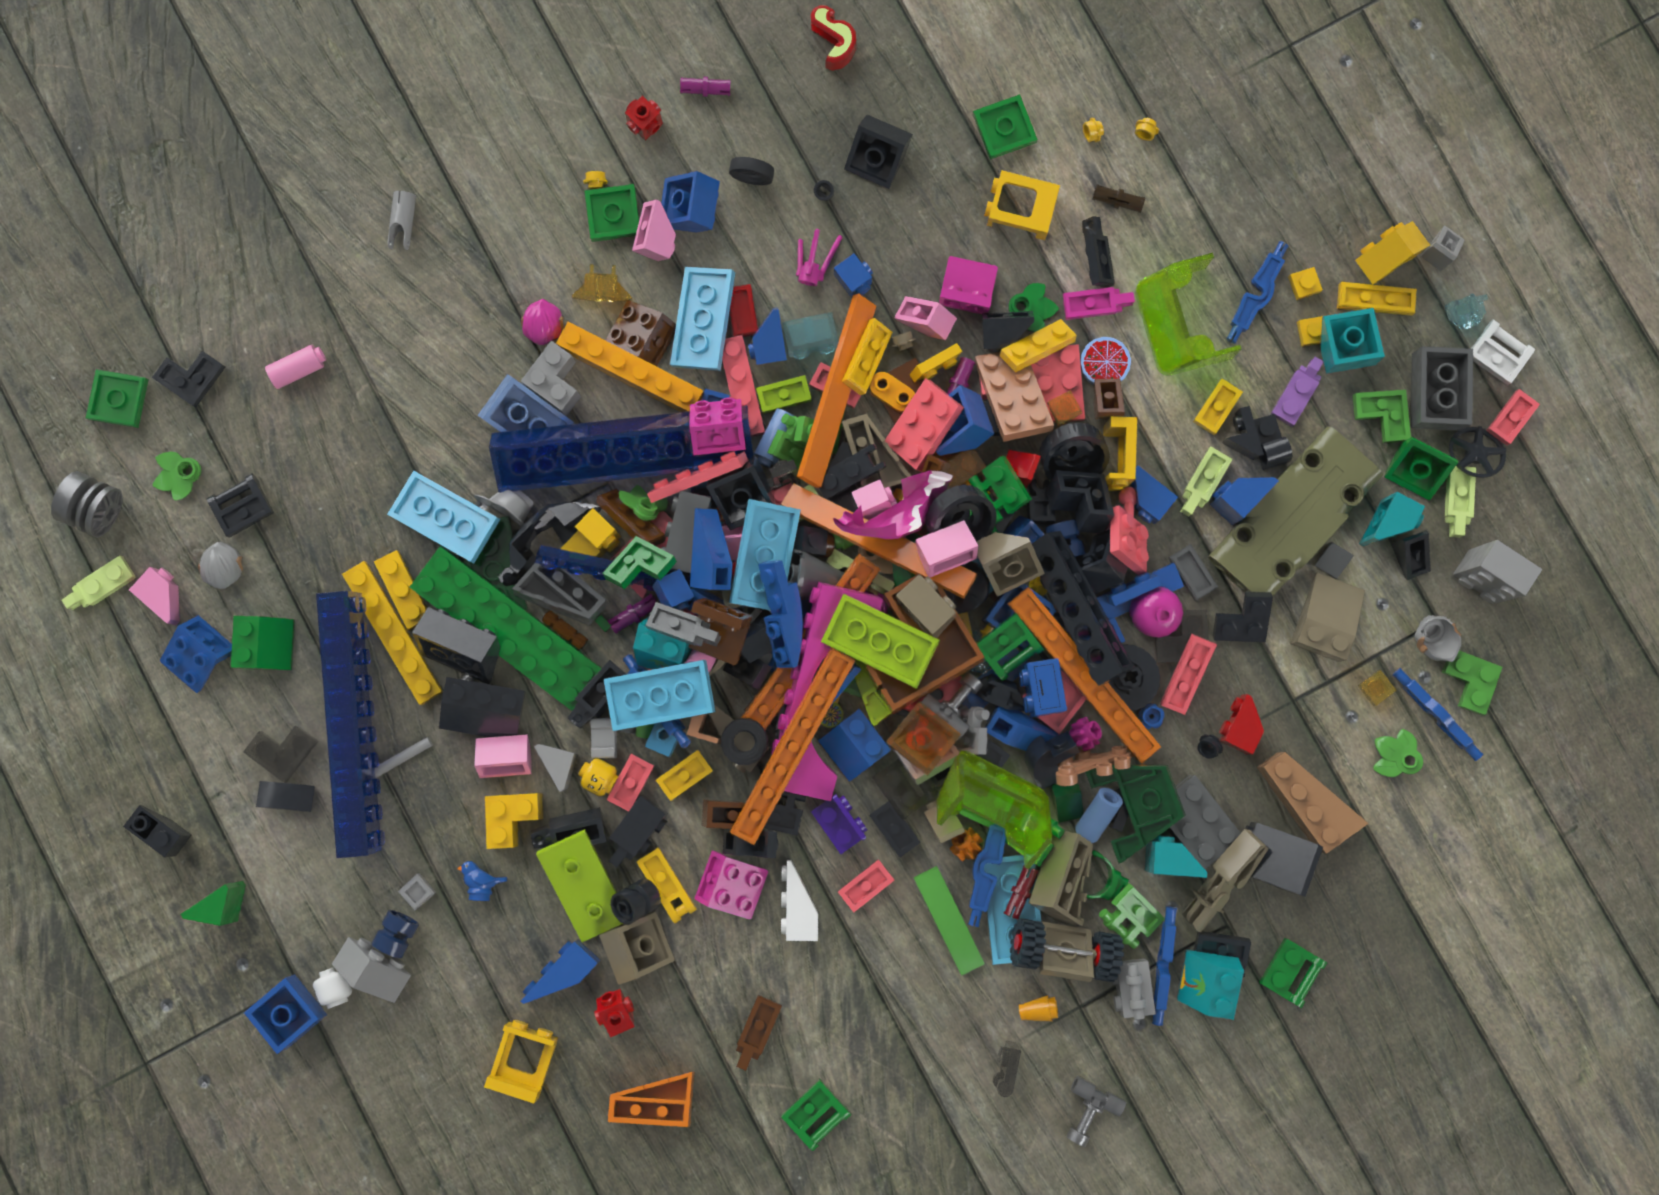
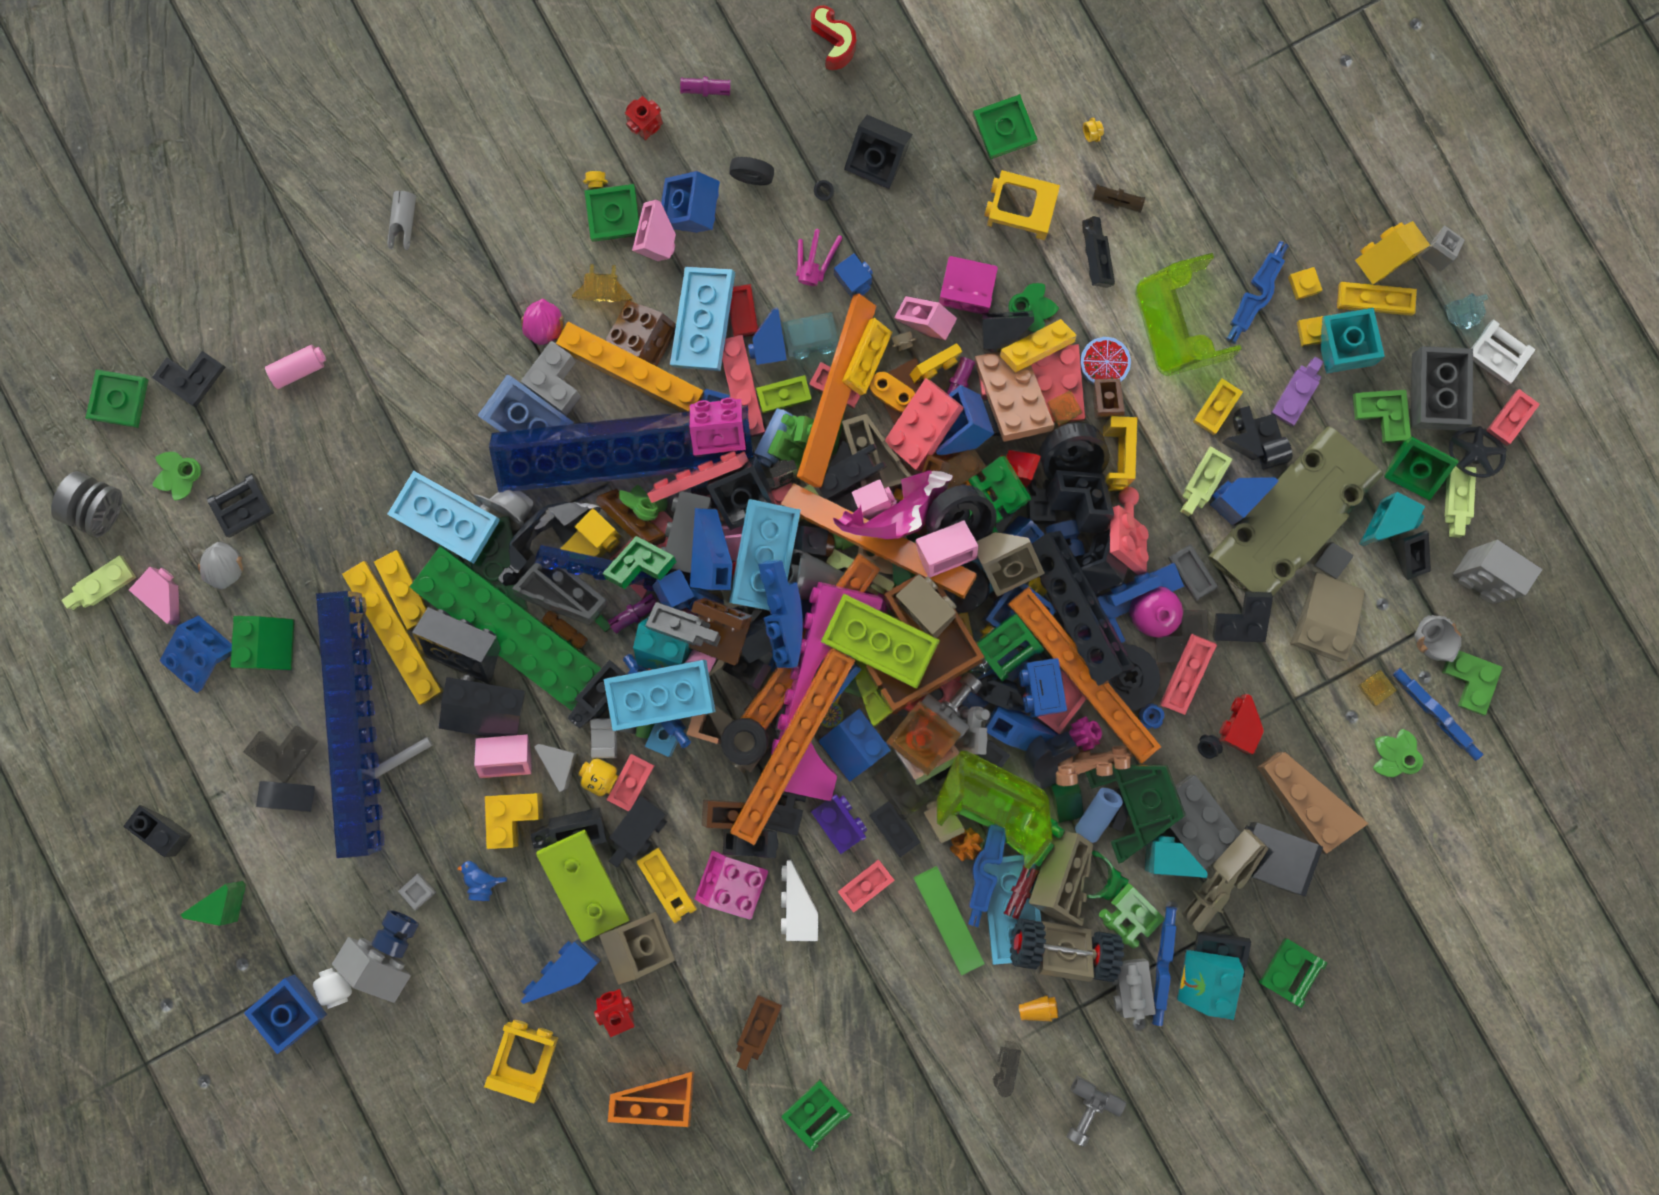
black wheel [610,878,661,925] -> none
yellow plate [656,750,713,801] -> none
dark pink hinge [1062,287,1135,320] -> none
blue slope [1132,465,1178,524] -> none
yellow plate [1135,118,1159,141] -> none

